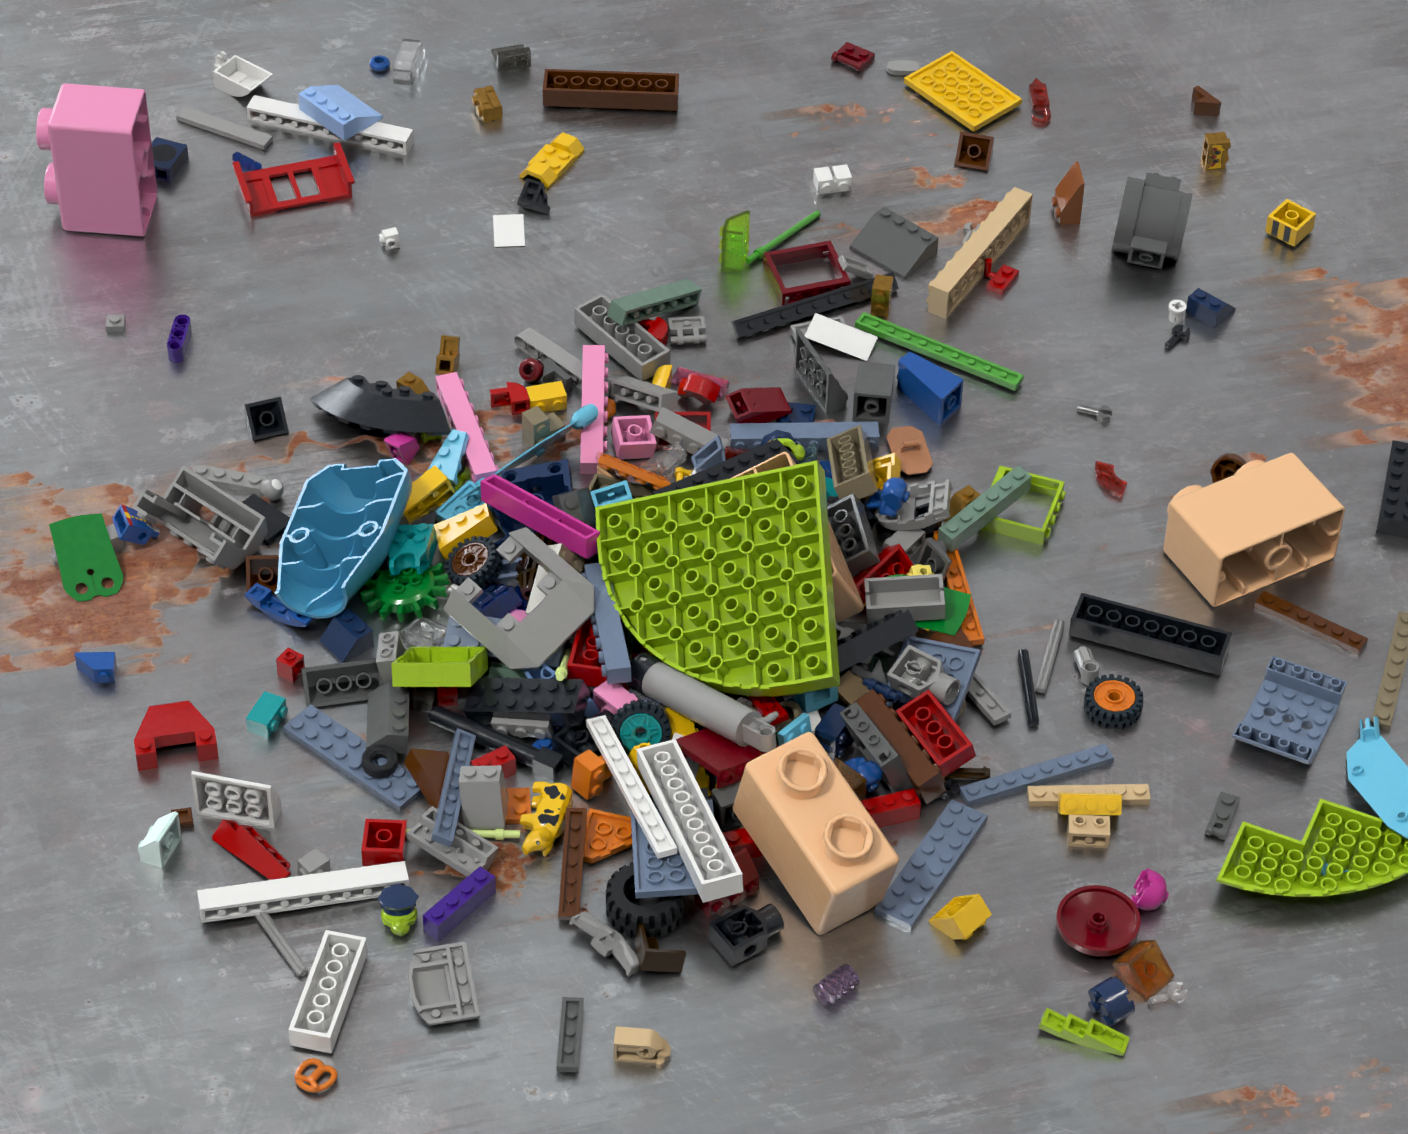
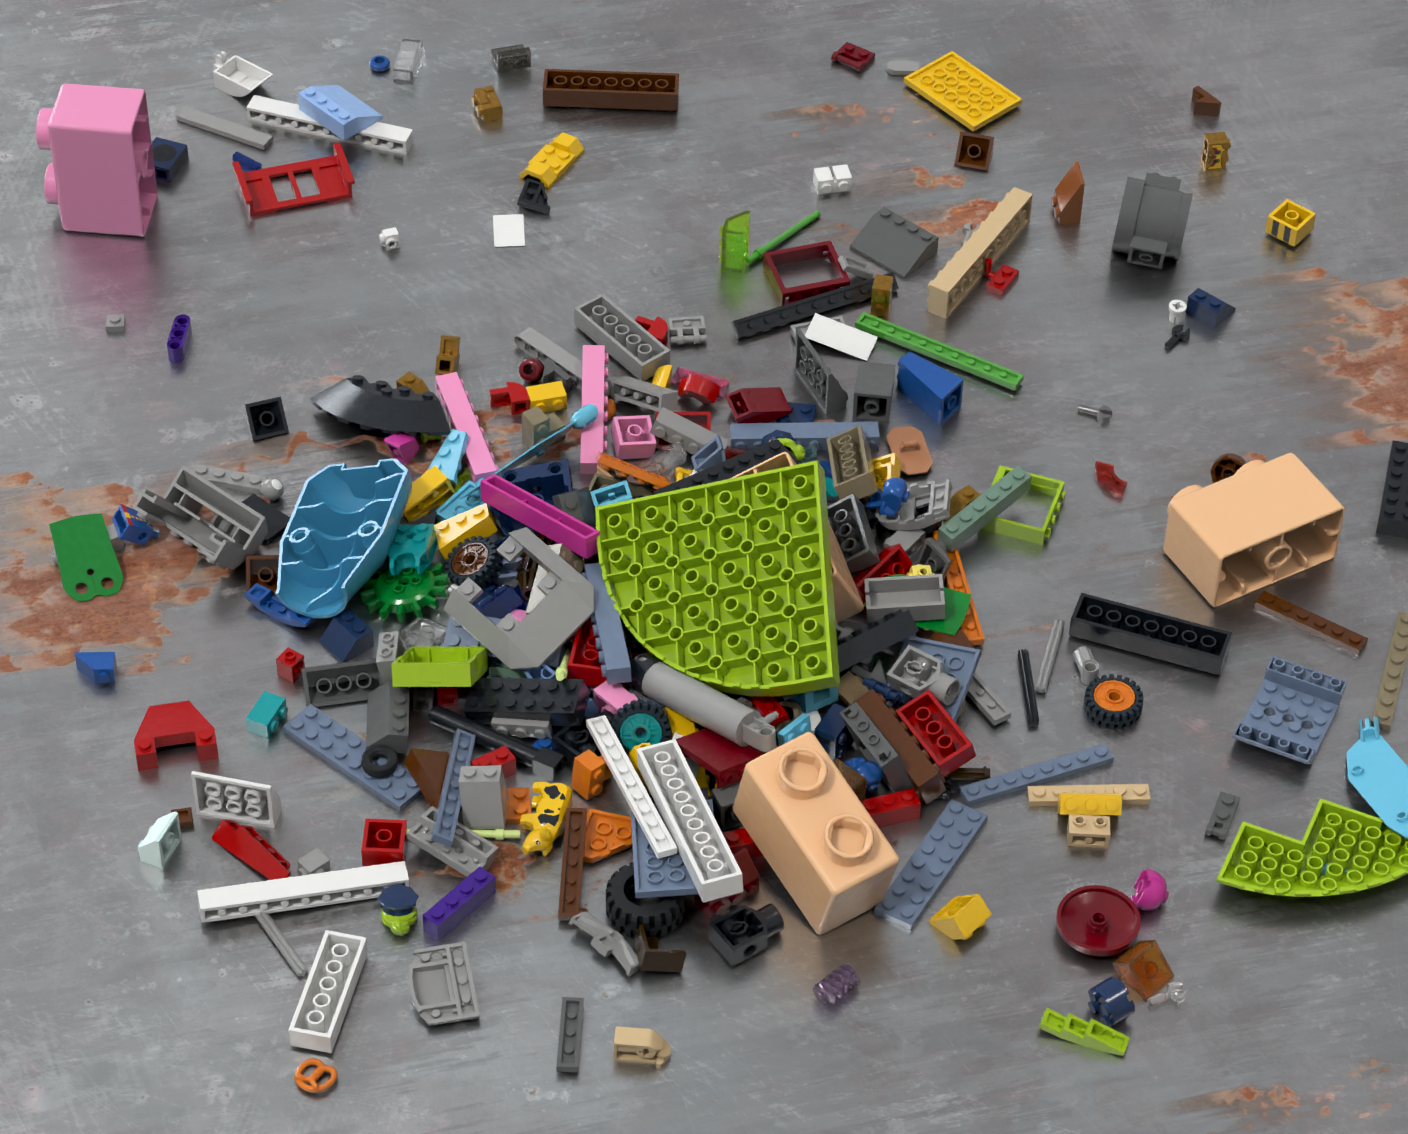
sand green brick [607,278,702,326] -> none
clear red plate [1029,78,1051,124] -> none

